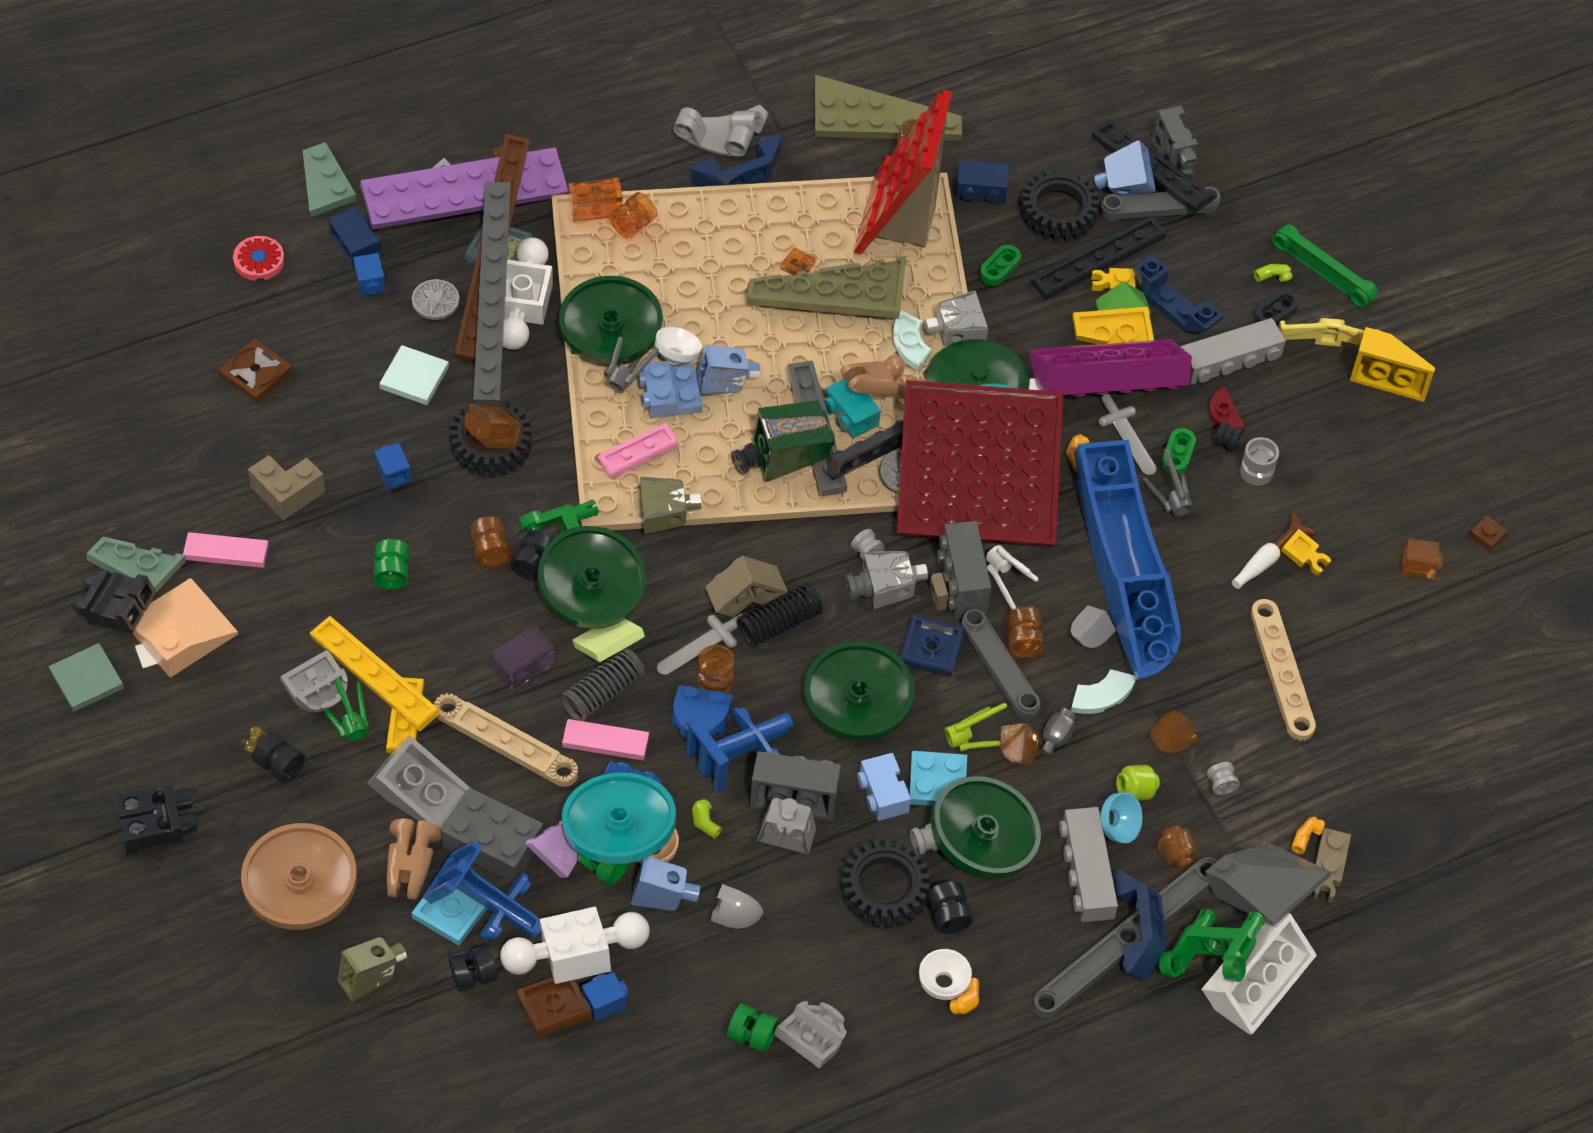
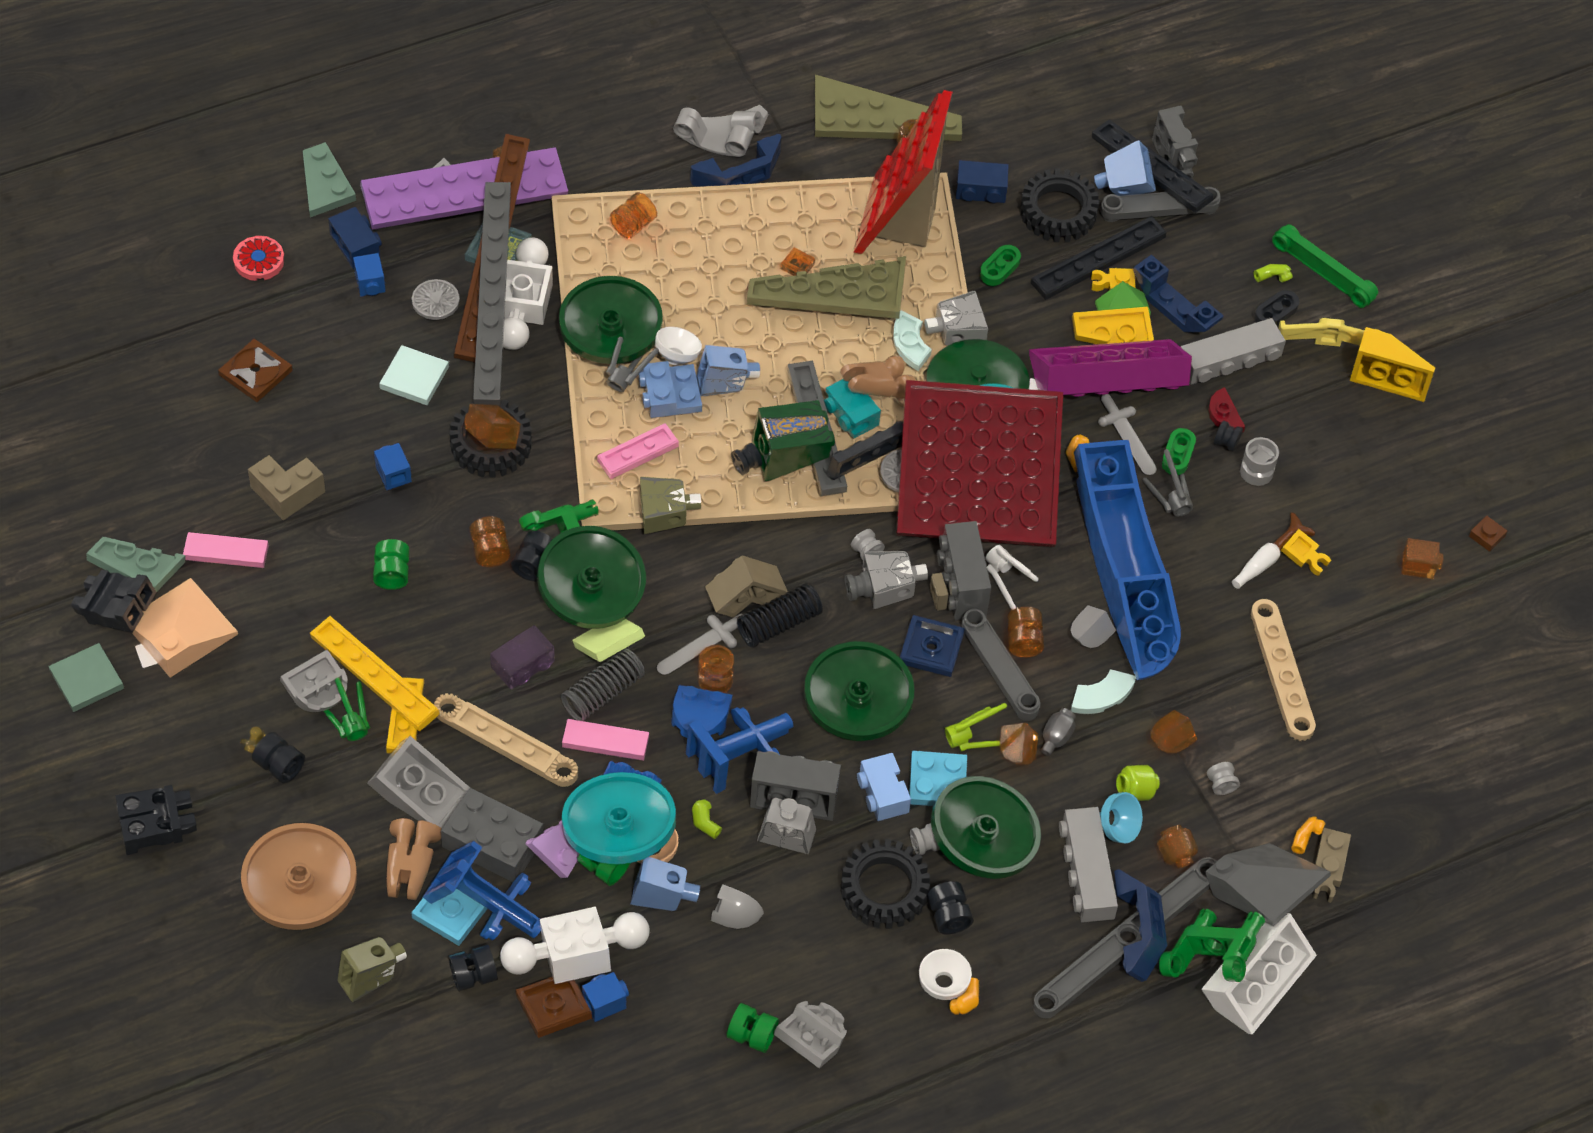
clear orange brick [569,177,623,222] -> none

